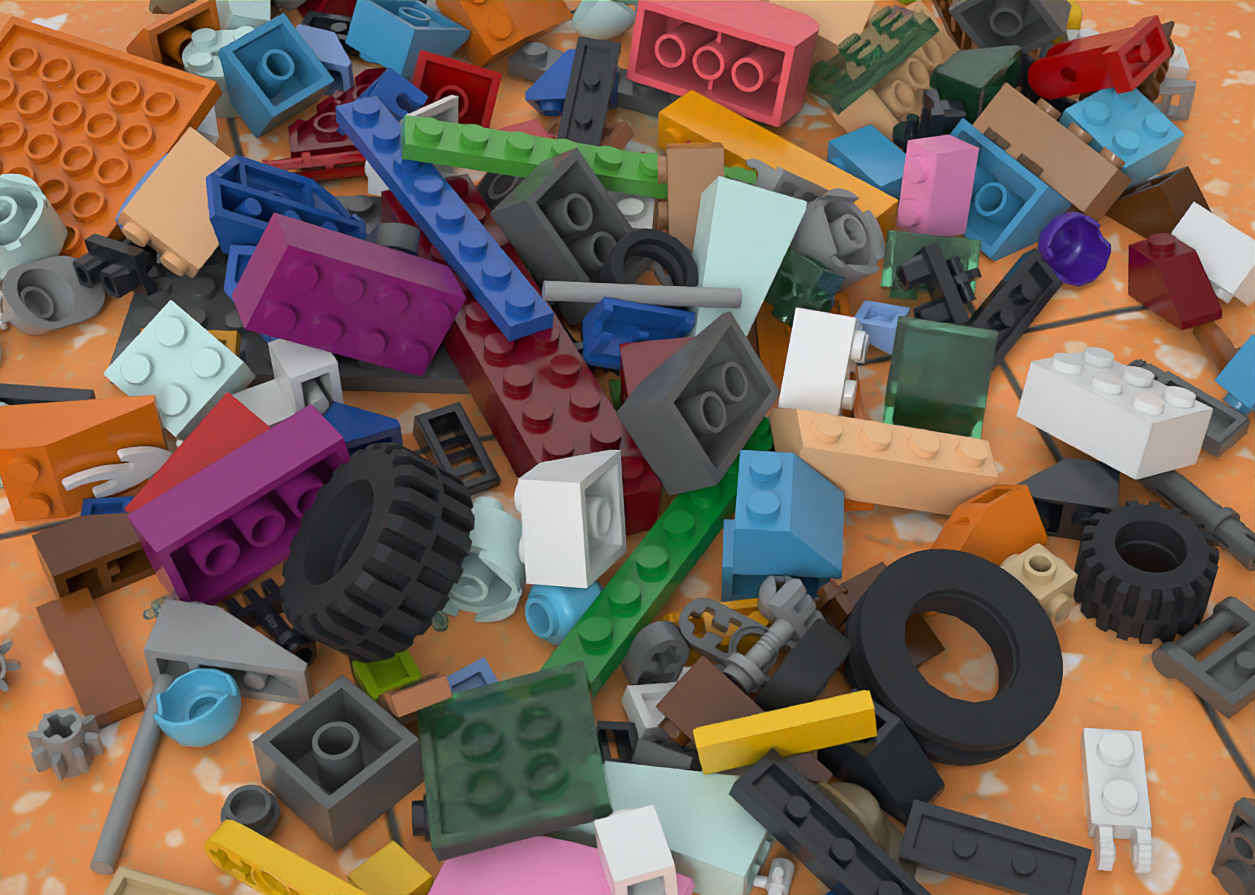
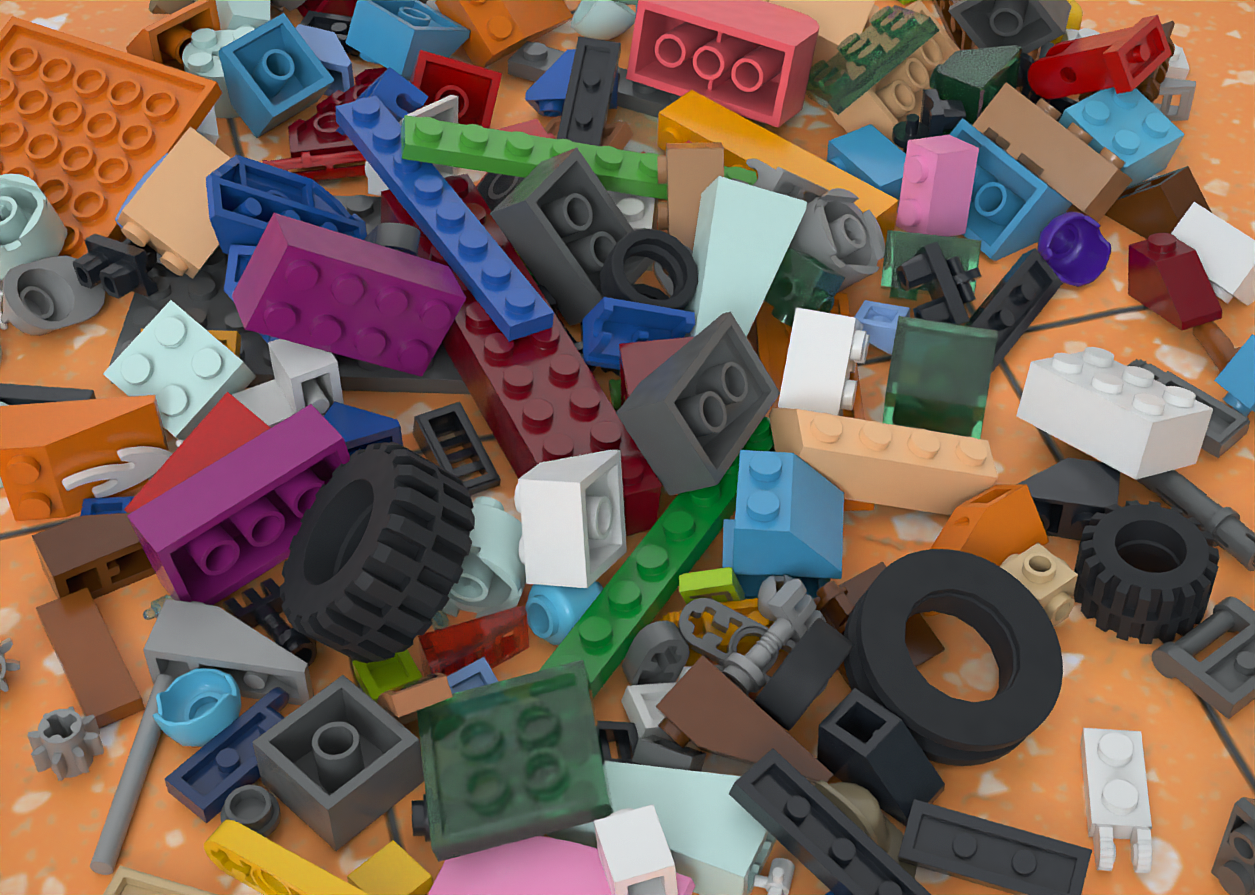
light grey bar [542,281,742,308] -> none
yellow tile [693,690,877,775] -> none
none -> dark blue hinge [164,687,289,823]
none -> clear red slope [418,605,529,677]
none -> lime tile [679,567,745,605]

